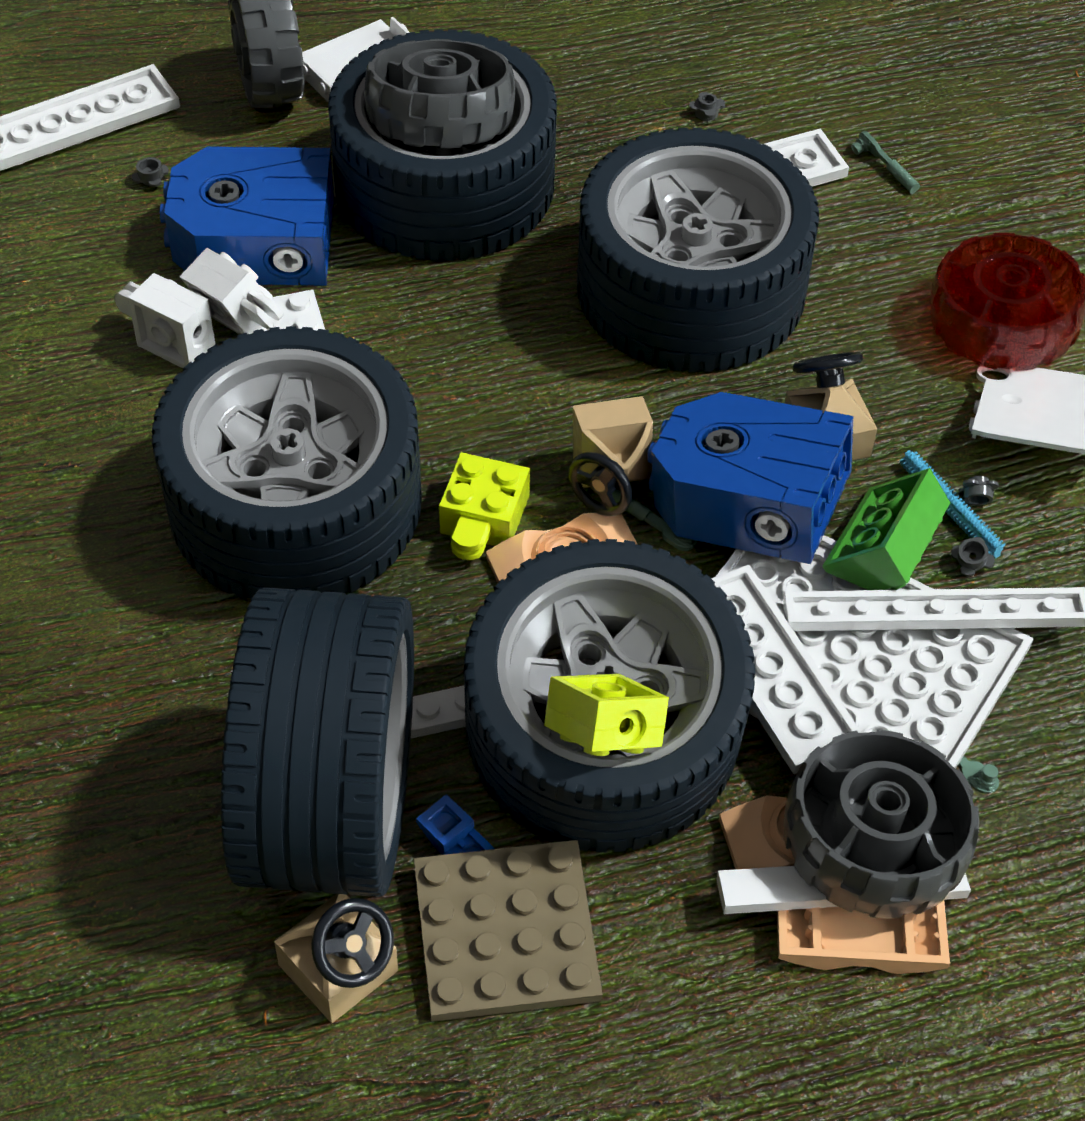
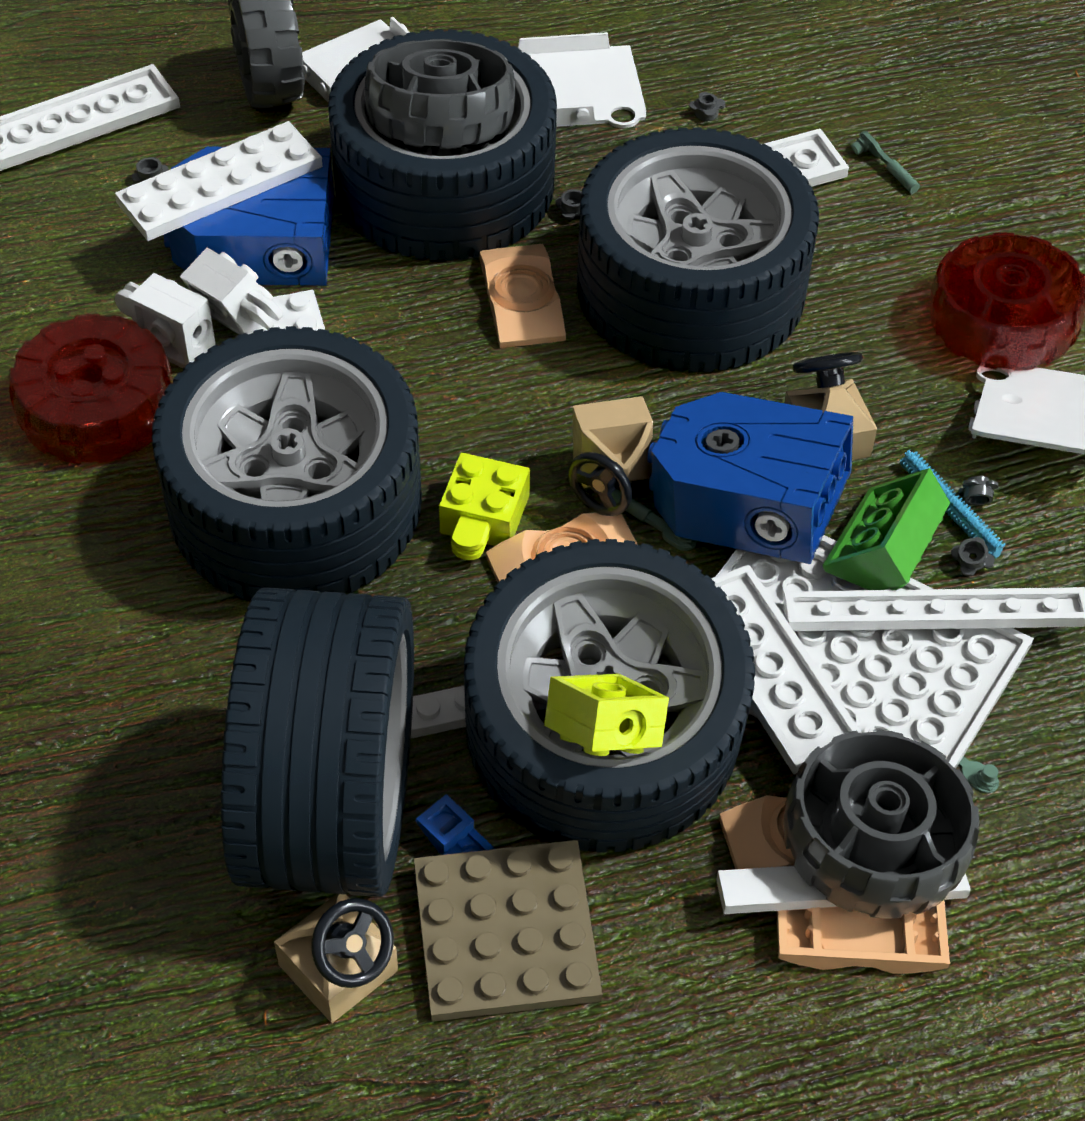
none -> clear red wheel [9,314,173,464]
none -> white plate [115,121,323,241]
none -> light nougat slope [479,244,566,348]
none -> white piece [518,32,646,128]
none -> dark grey plate [555,189,582,220]

